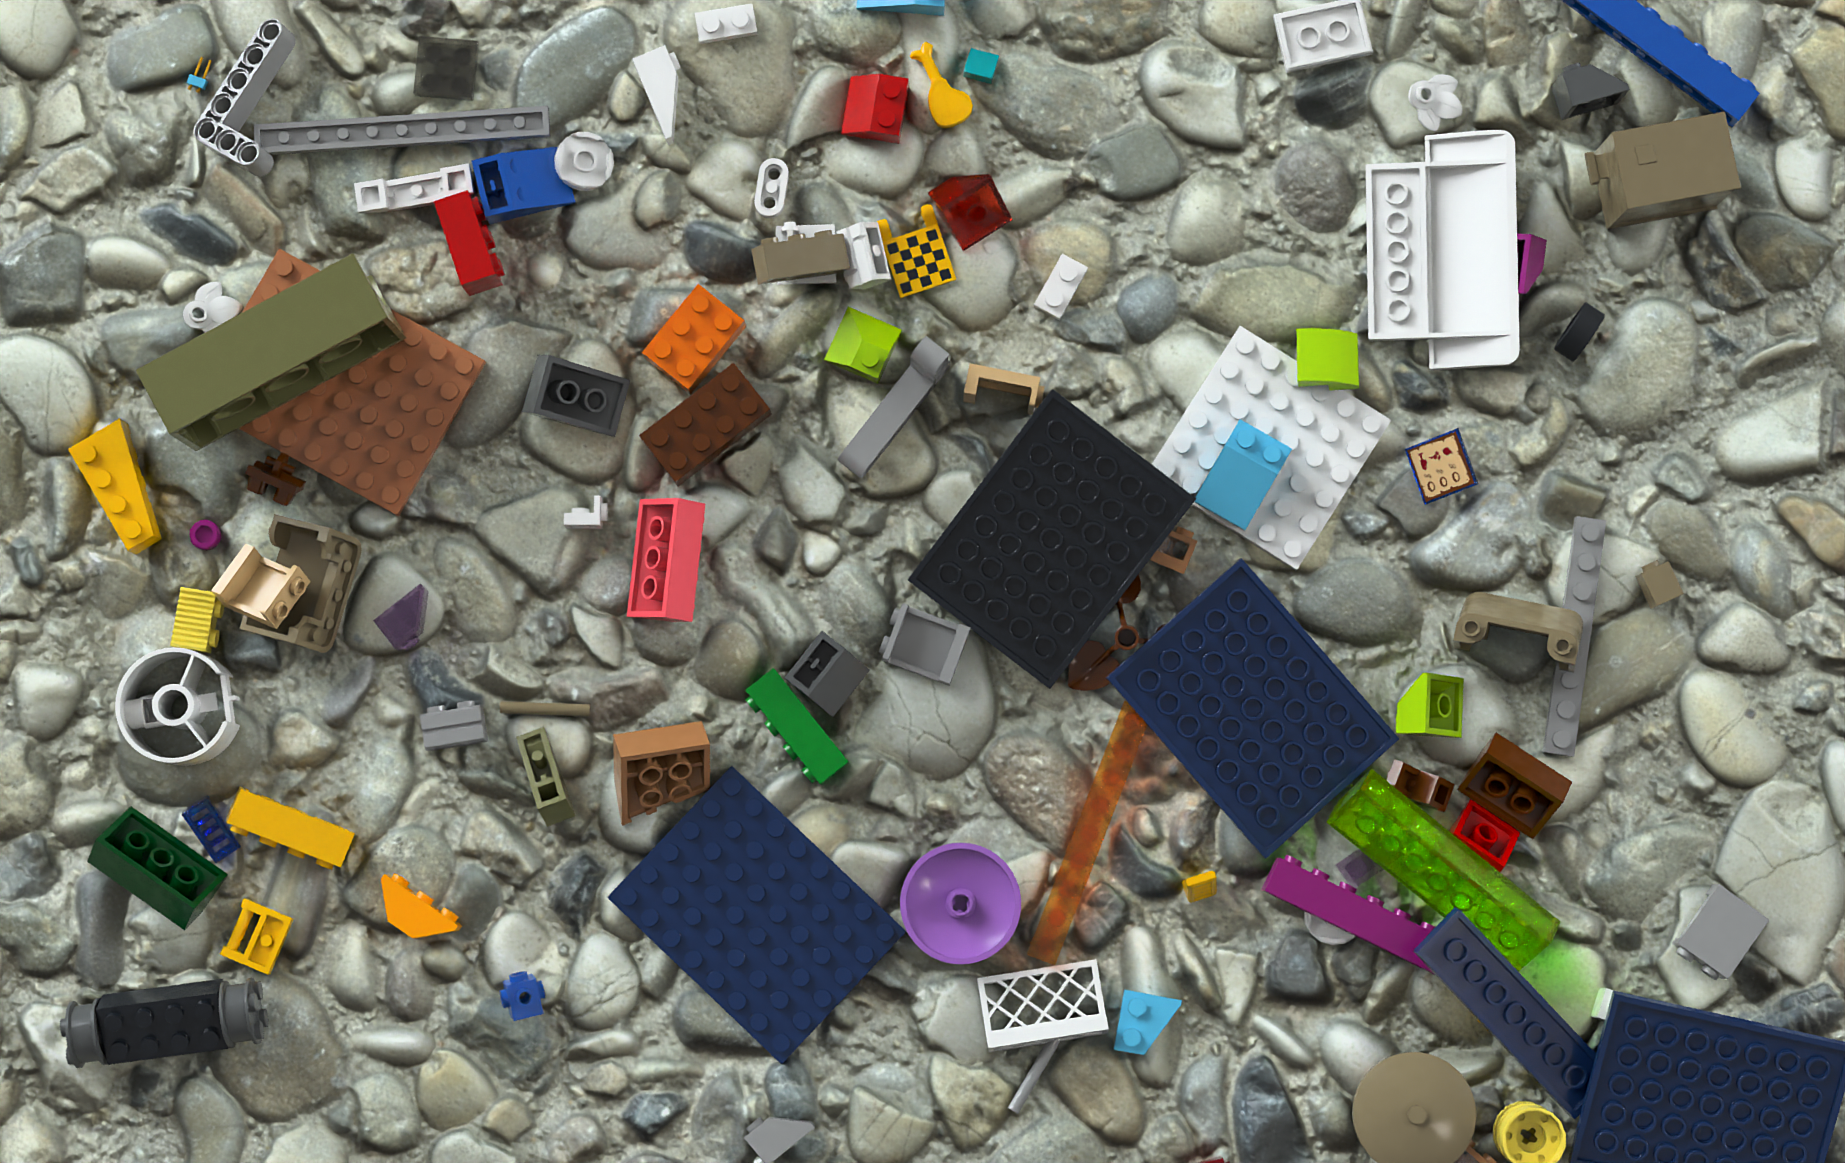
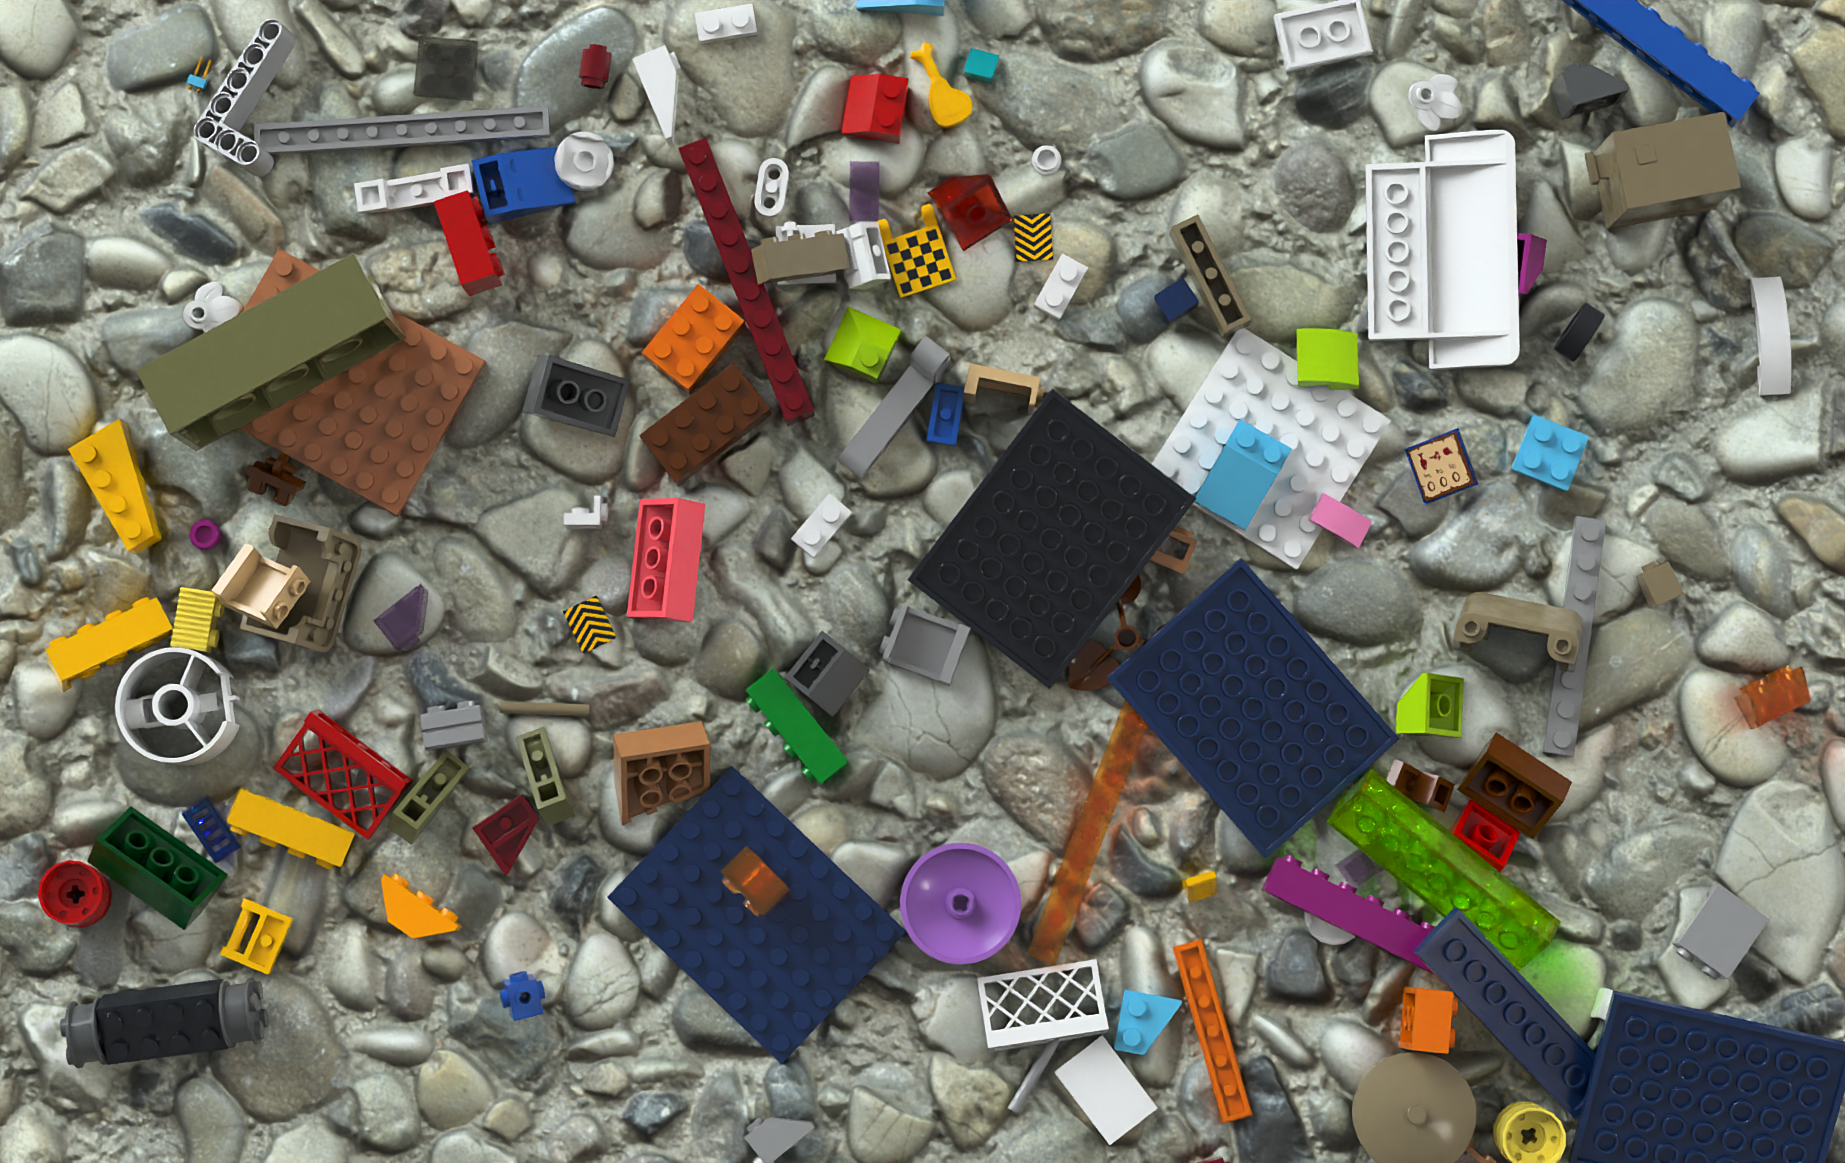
none -> red wheel [38,860,113,928]
none -> yellow wedge [45,597,173,692]
none -> red fence [273,709,414,840]
none -> olive slope [387,750,470,845]
none -> dark red wing [472,793,540,876]
none -> sticker [563,595,616,653]
none -> dark red brick [579,44,612,89]
none -> dark red brick [678,137,815,426]
none -> clear orange brick [721,846,792,916]
none -> white plate [791,493,852,558]
none -> clear purple slope [849,161,880,221]
none -> blue plate [926,382,965,447]
none -> sticker [1014,213,1053,262]
none -> white plate [1032,146,1061,175]
none -> white tile [1054,1035,1157,1145]
none -> dark blue panel [1154,278,1199,326]
none -> dark tan brick [1169,214,1251,339]
none -> orange tile [1172,939,1252,1124]
none -> bright pink slope [1308,493,1372,549]
none -> orange brick [1399,987,1458,1054]
none -> medium azure plate [1510,414,1589,493]
none -> clear orange slope [1734,665,1811,730]
none -> white slope [1750,277,1791,396]

